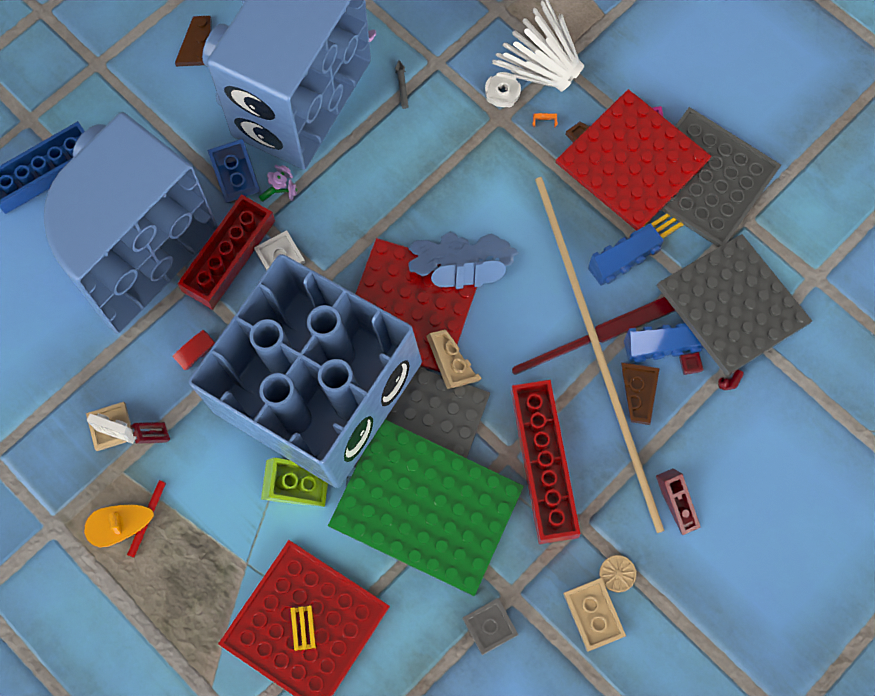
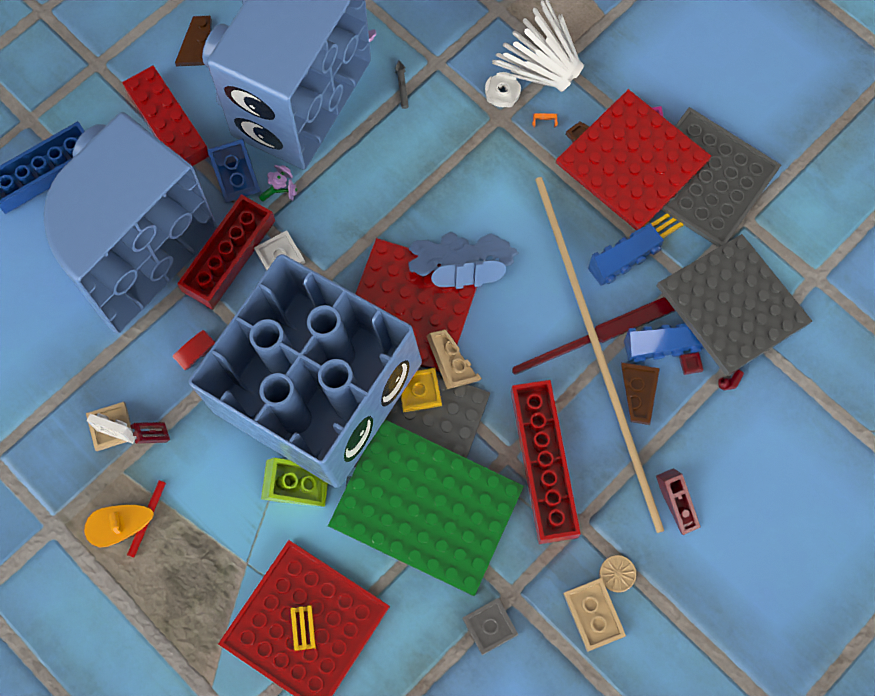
none -> red brick [122,65,210,166]
none -> yellow tile [401,368,442,413]

